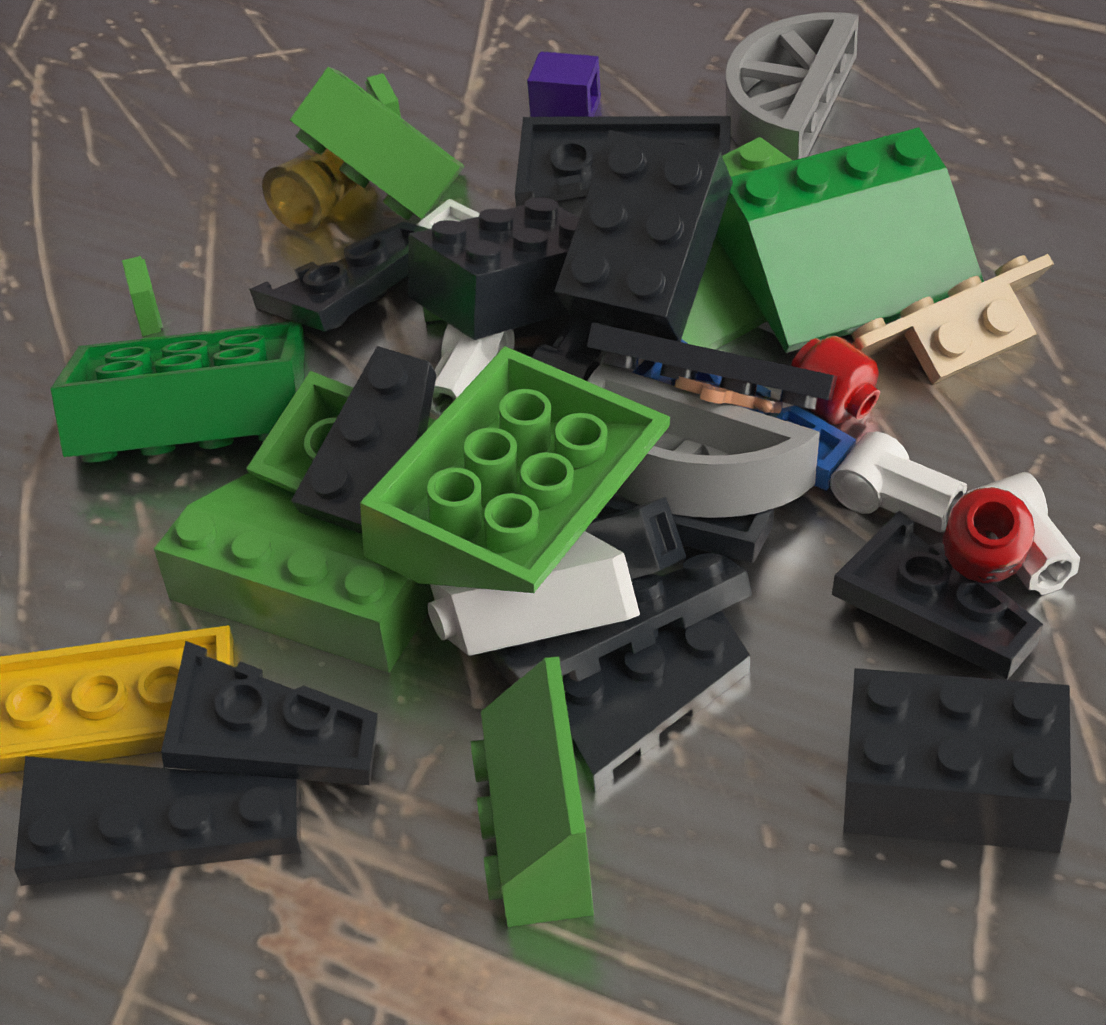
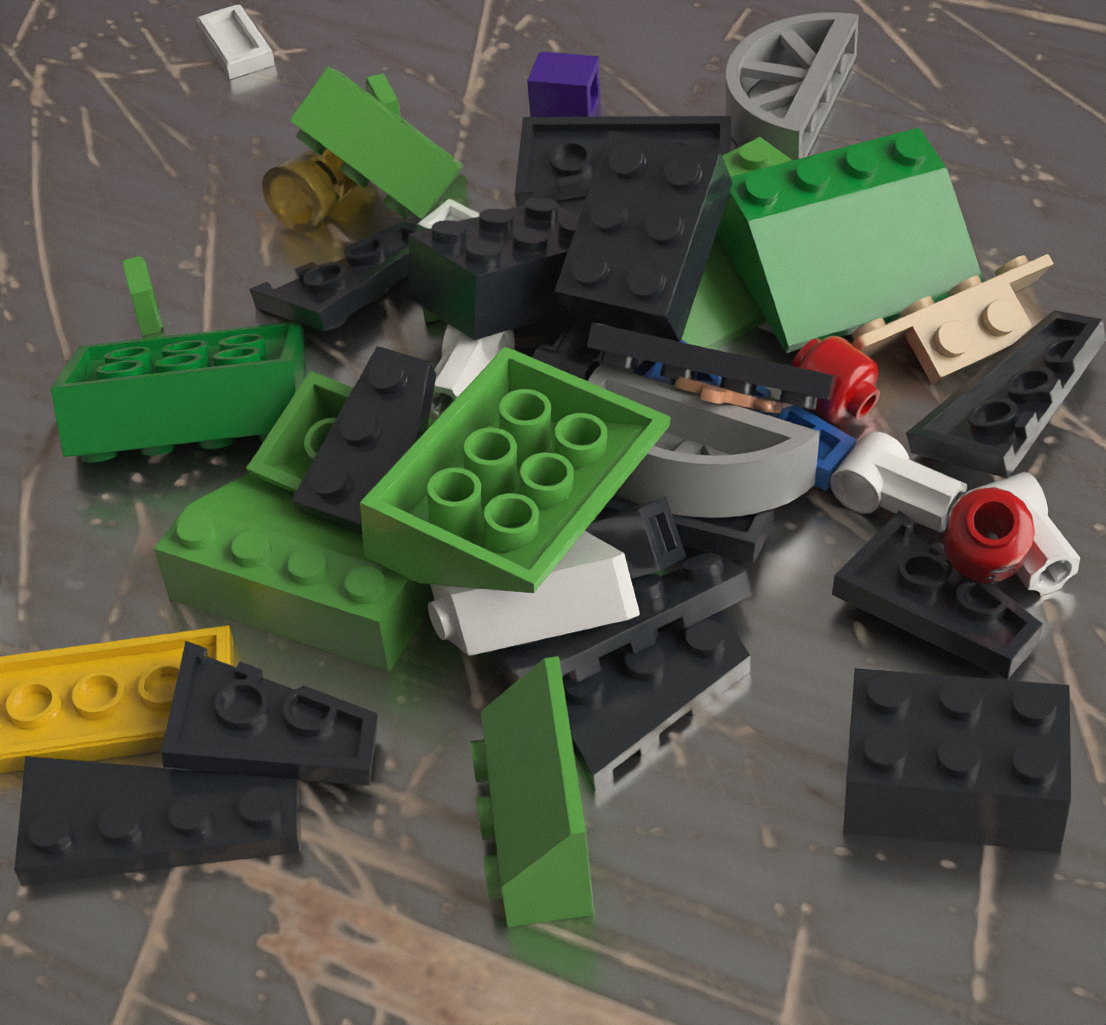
none -> white tile [196,4,275,80]
none -> black wing [906,310,1106,479]

